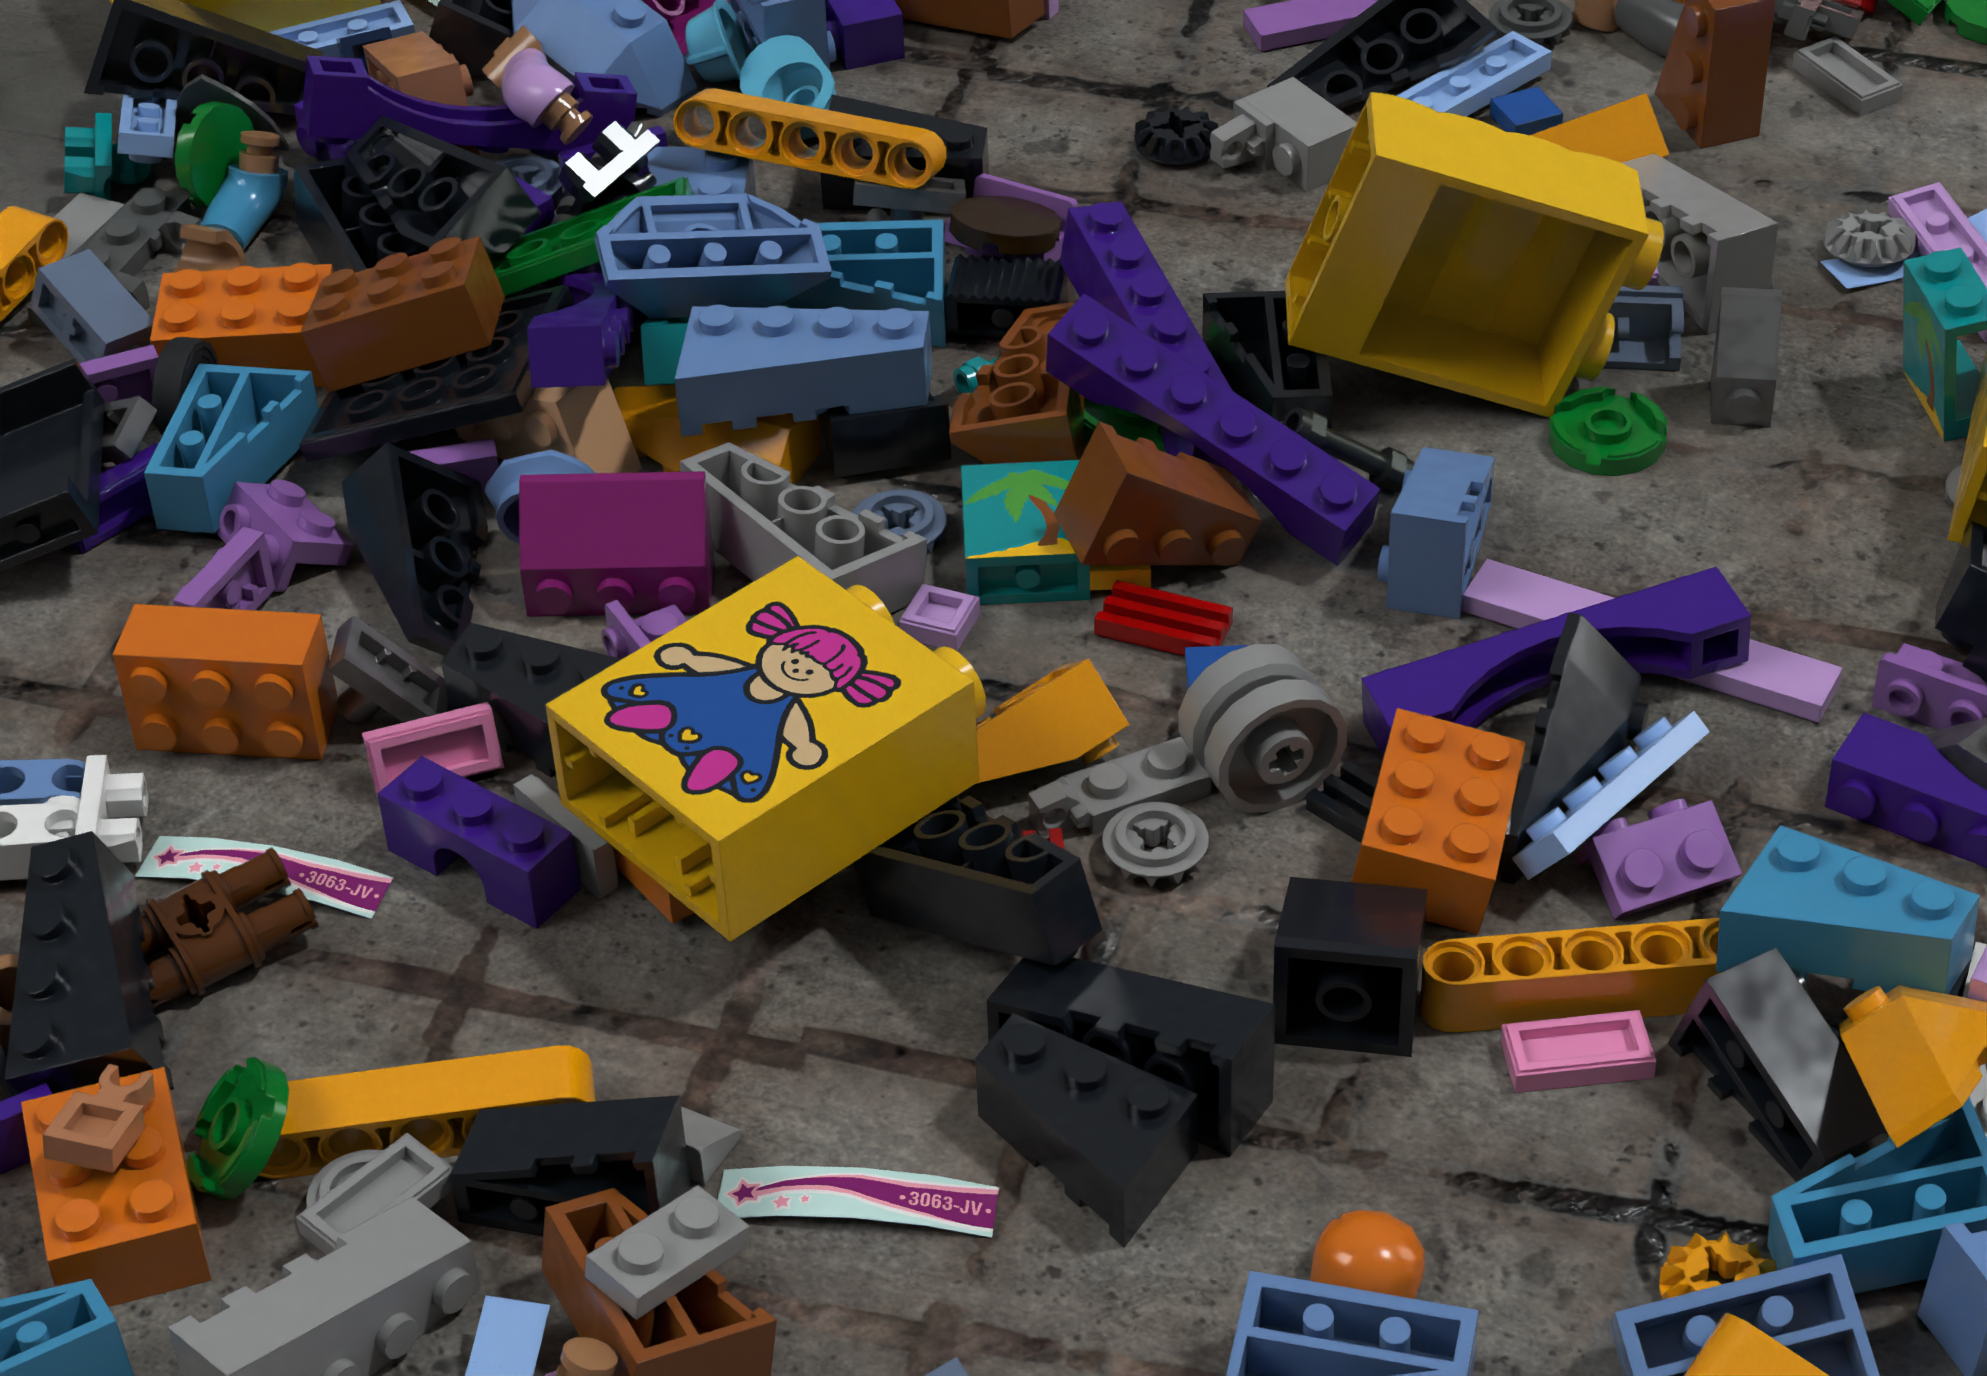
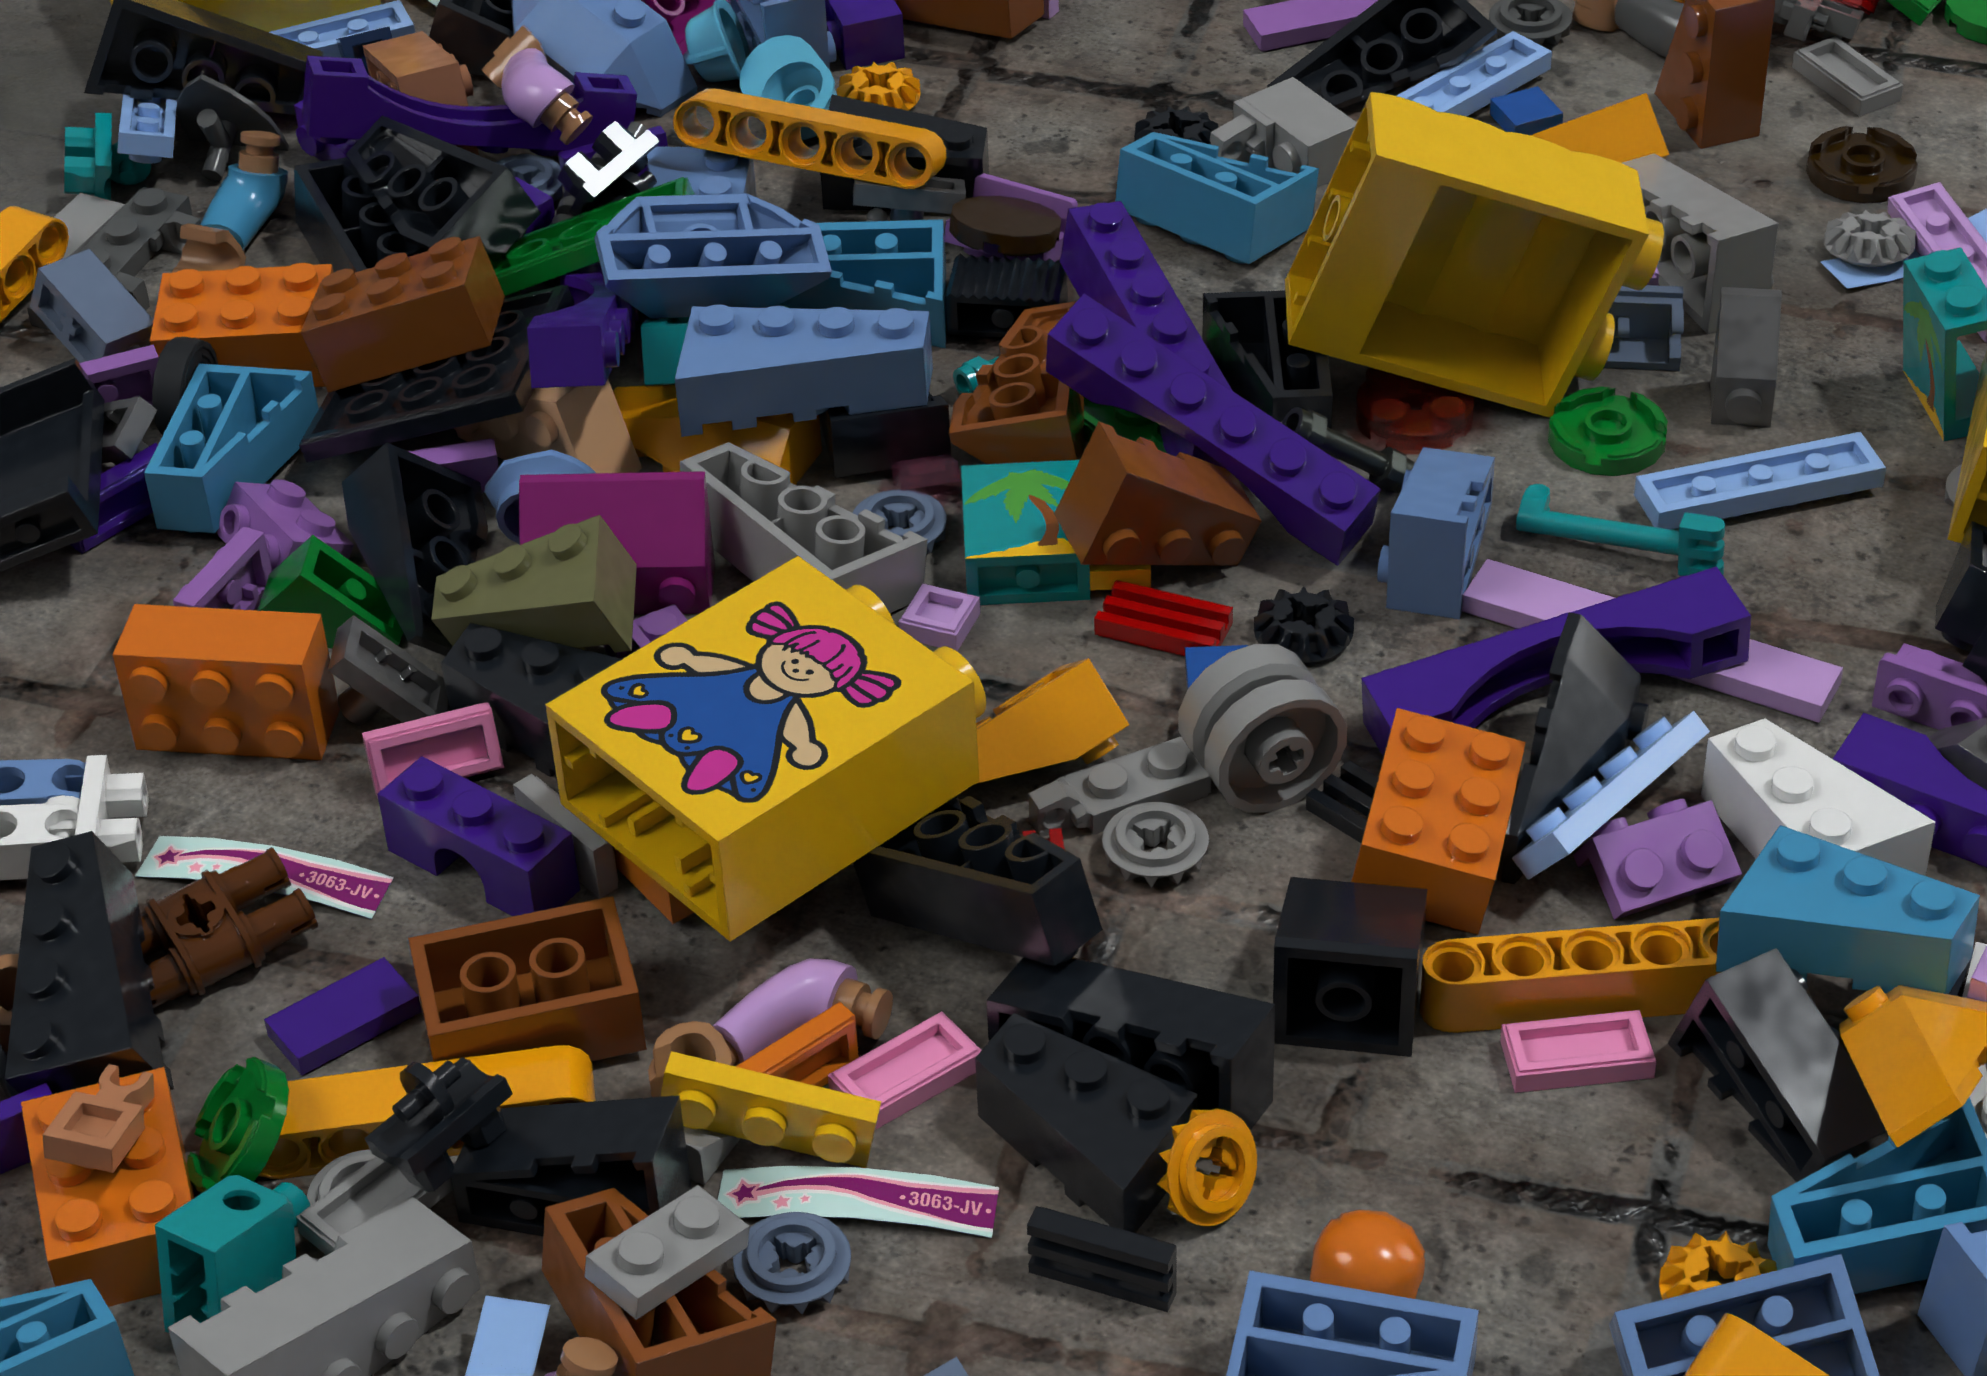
green tile [174,101,254,209] -> none
none -> teal torso [155,1175,310,1333]
none -> green slope [258,535,403,648]
none -> dark purple tile [264,957,422,1076]
none -> black hips [364,1057,513,1192]
none -> dark orange brick [408,896,647,1062]
none -> olive wedge [431,515,637,653]
none -> piece [648,958,893,1097]
none -> yellow plate [661,1051,881,1168]
none -> sand blue gear [733,1212,851,1314]
none -> orange tile [735,1002,859,1087]
none -> bright pink tile [828,1011,982,1130]
none -> light orange gear [837,61,921,111]
none -> clear pink tile [891,454,961,490]
none -> black tile [1027,1206,1177,1312]
none -> dark azure wedge [1115,132,1319,264]
none -> light orange gear [1157,1108,1257,1226]
none -> black gear [1254,585,1354,663]
none -> clear red plate [1356,367,1474,454]
none -> teal hinge [1516,484,1725,576]
none -> light blue plate [1634,432,1886,529]
none -> white wedge [1701,718,1935,876]
none -> dark brown tile [1806,126,1918,204]

